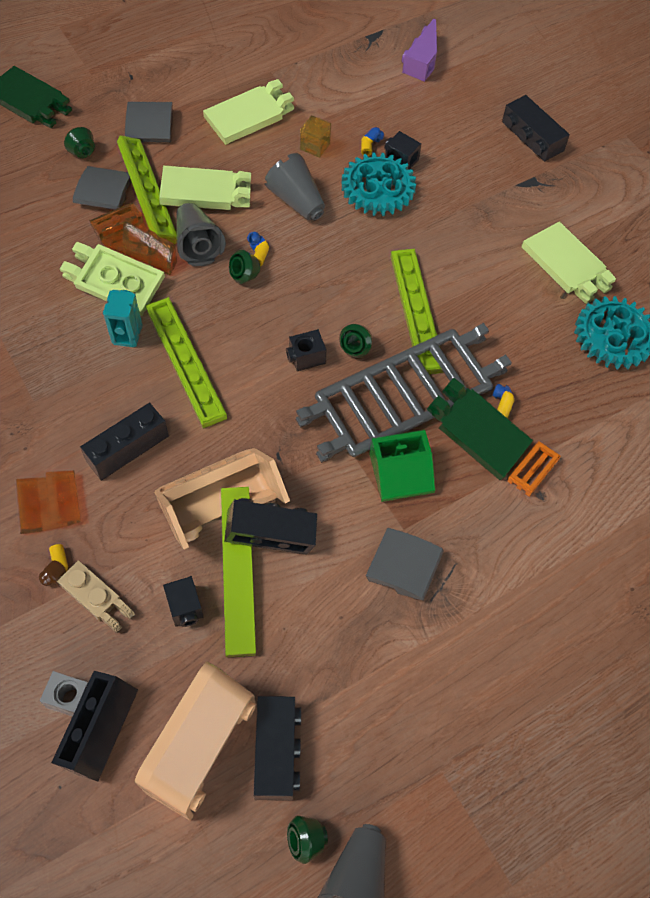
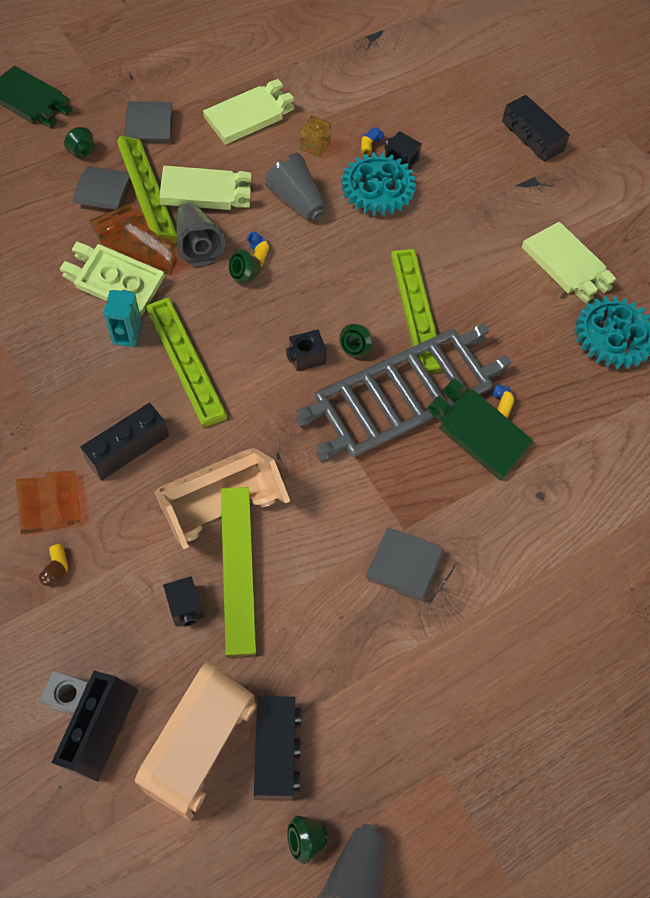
tan hinge [57,560,135,633] -> none
black brick [224,498,317,555] -> none
green slope [369,430,435,502] -> none
medium lavender slope [402,19,437,82] -> none
orange tile [507,441,561,497] -> none

